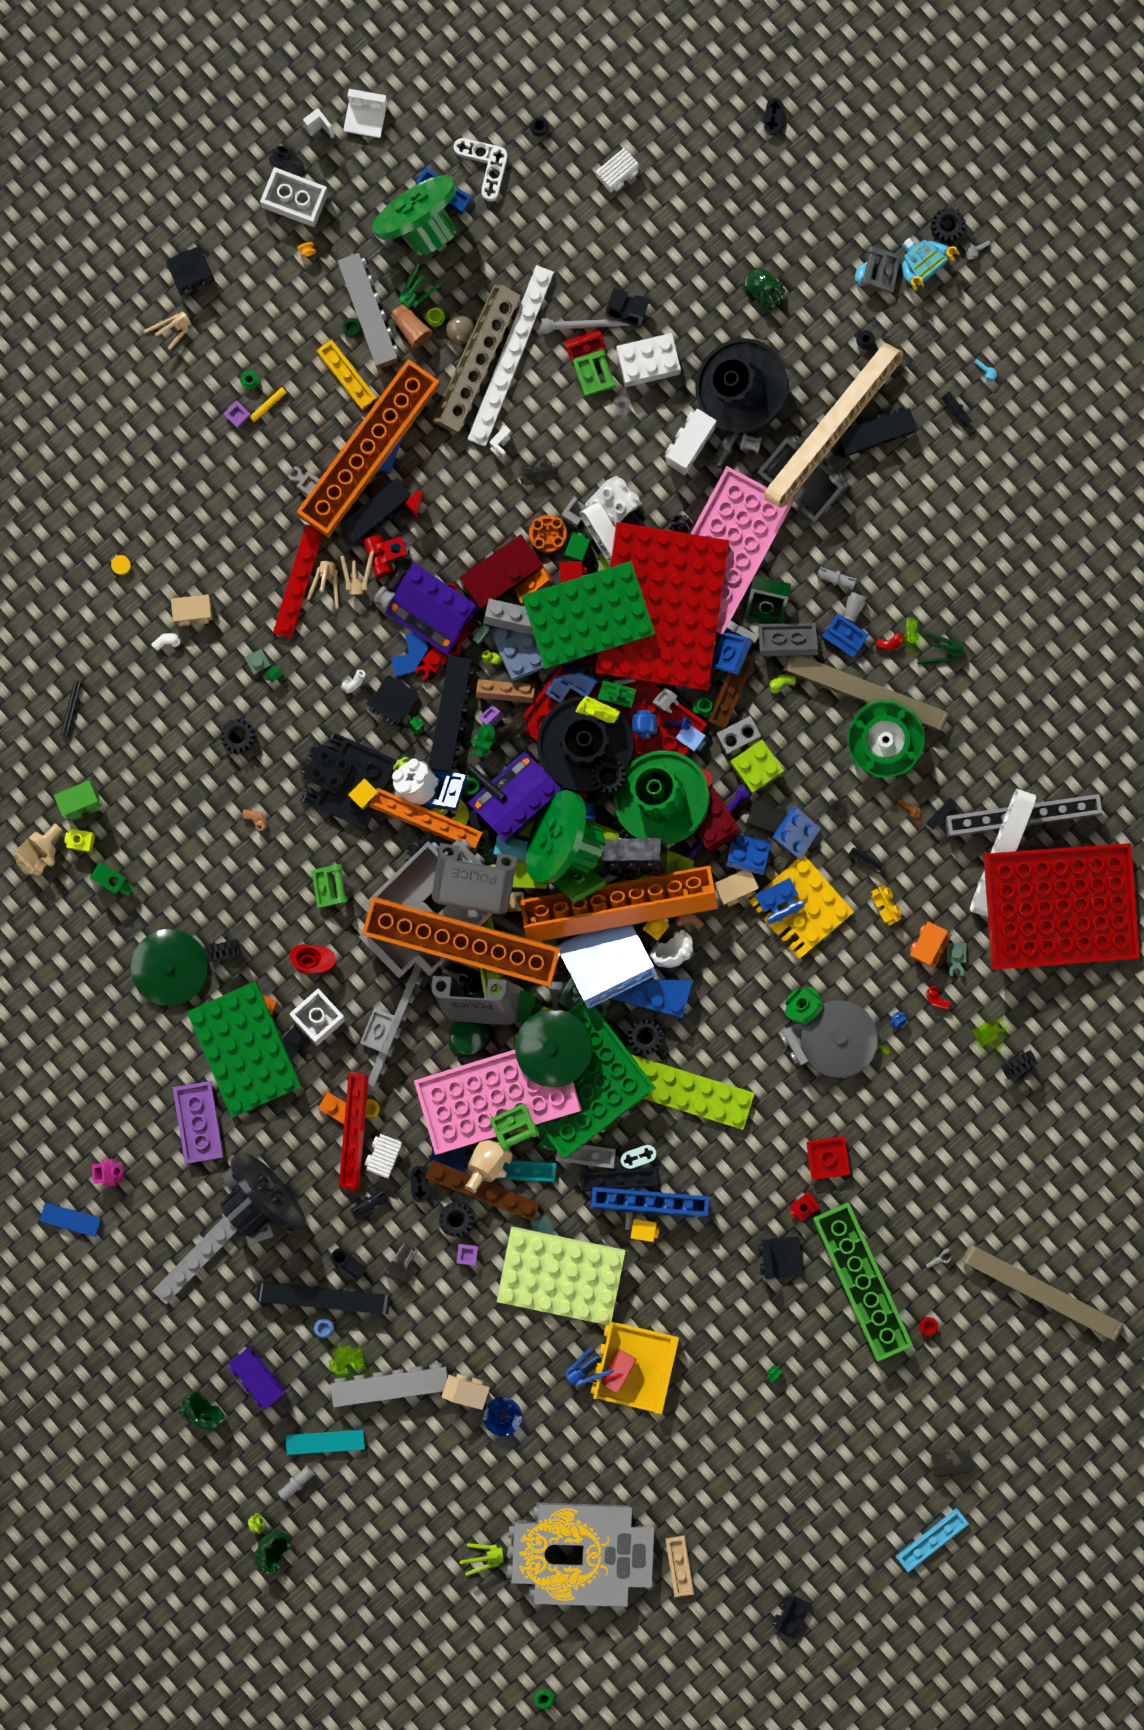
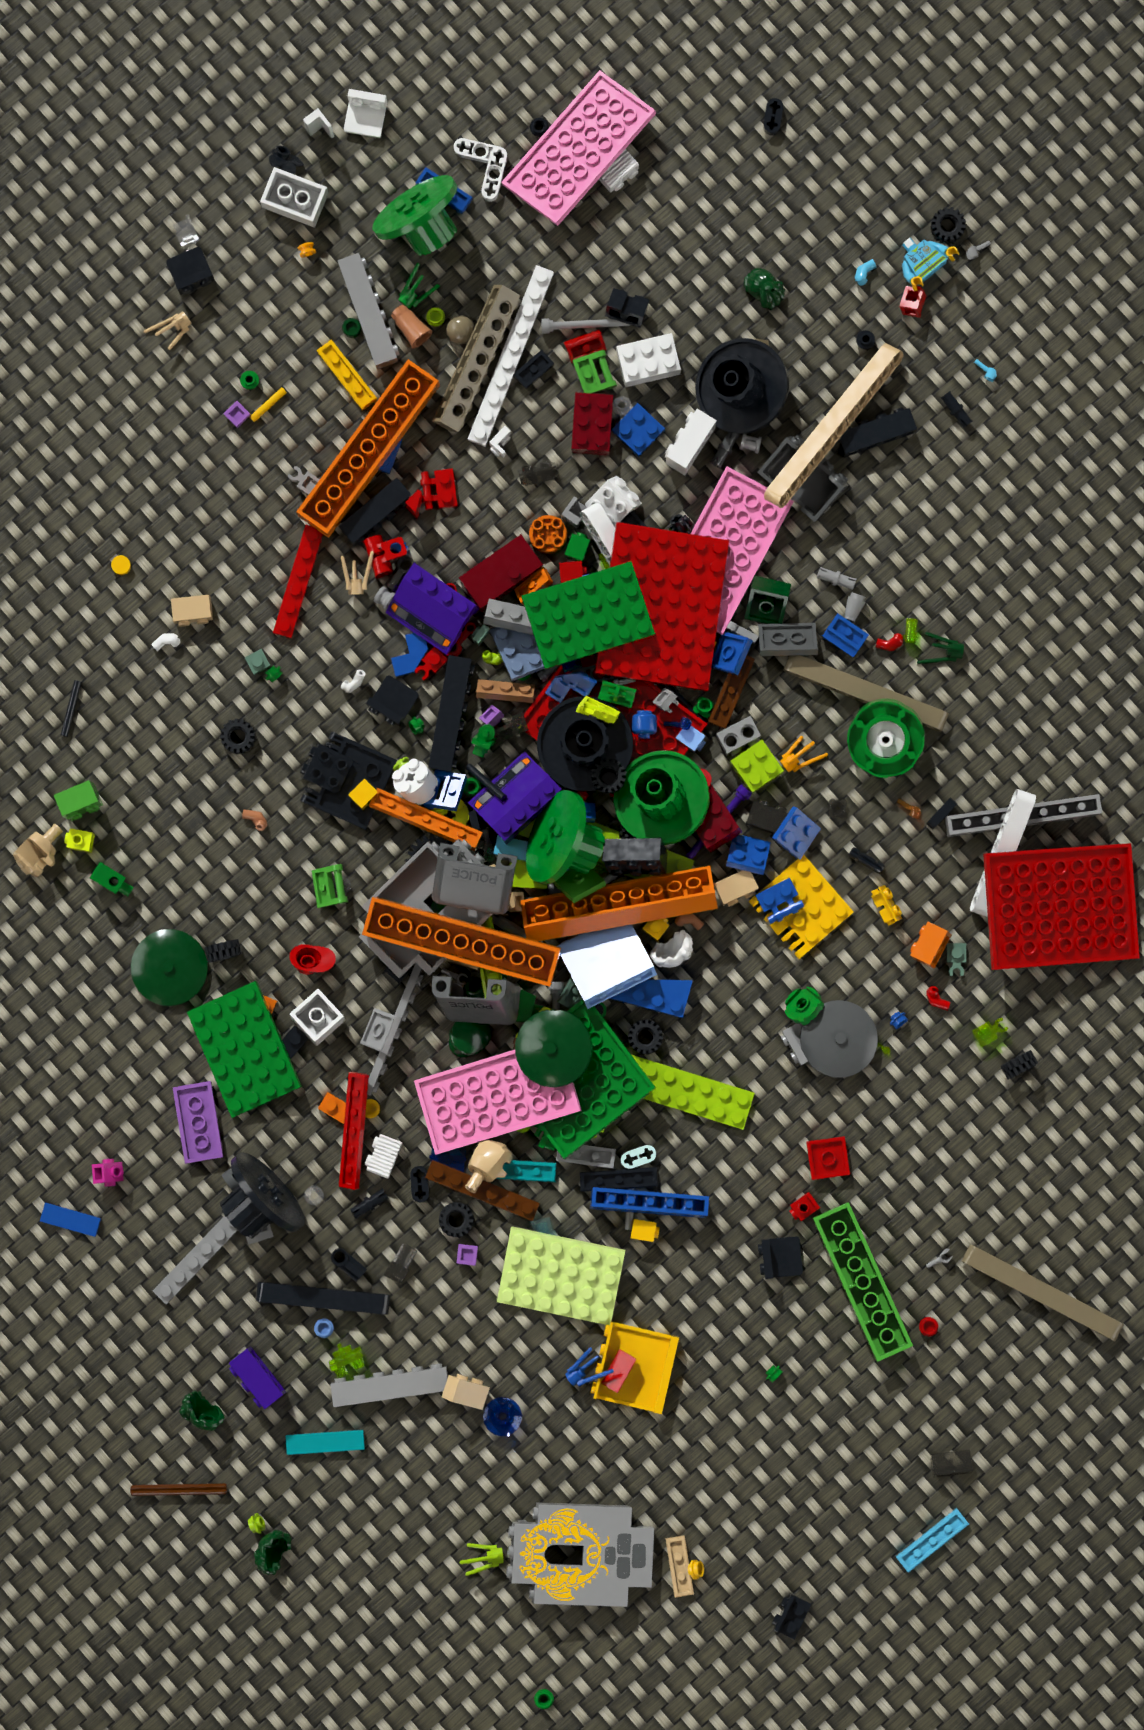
light grey pin [278,1466,315,1501] -> none
tan plant [307,561,339,609] -> none
bright green plate [489,1103,539,1151] -> none
lime arm [769,675,796,693] -> none
dark grey plate [861,247,901,293] -> none
none -> reddish brown axle [130,1483,227,1496]
none -> clear panel [173,214,199,246]
none -> clear plate [304,1186,324,1205]
none -> red plate [420,468,458,510]
none -> bright pink plate [501,70,656,226]
none -> black plate [513,350,554,389]
none -> dark red brick [571,392,613,456]
none -> blue plate [611,403,665,457]
none -> yellow plate [688,1560,704,1580]
none -> light orange plant [780,736,828,773]
none -> red brick [899,286,926,318]

